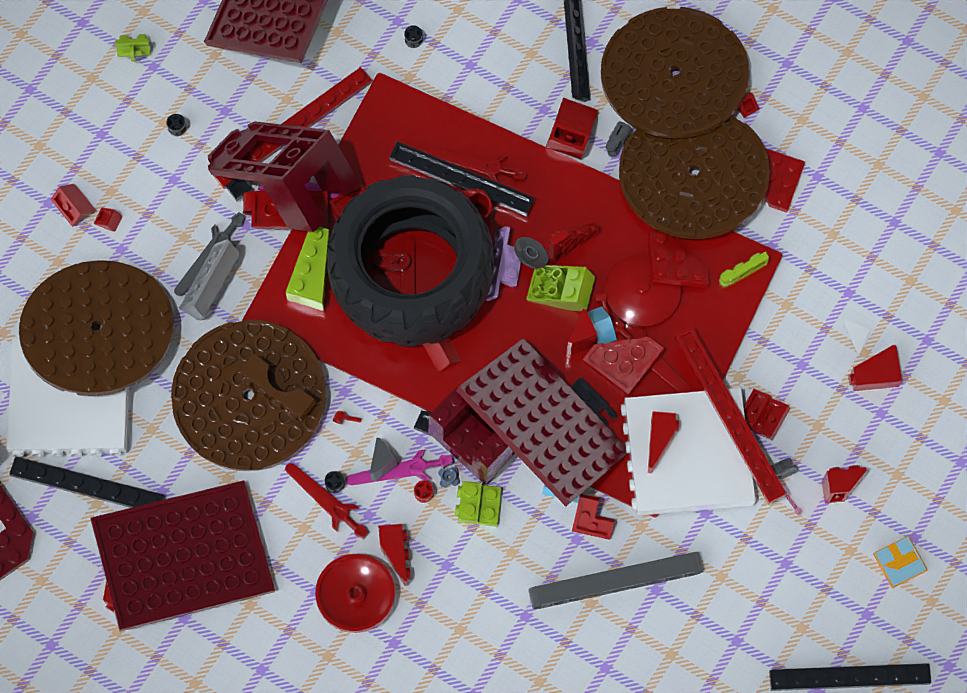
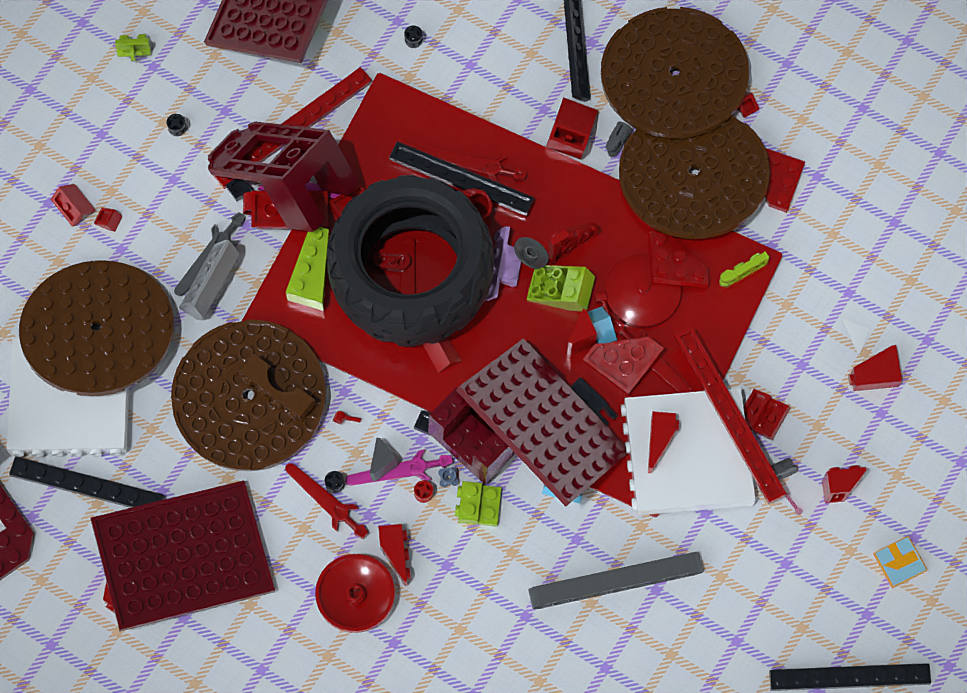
red plate [572,494,615,540] -> none

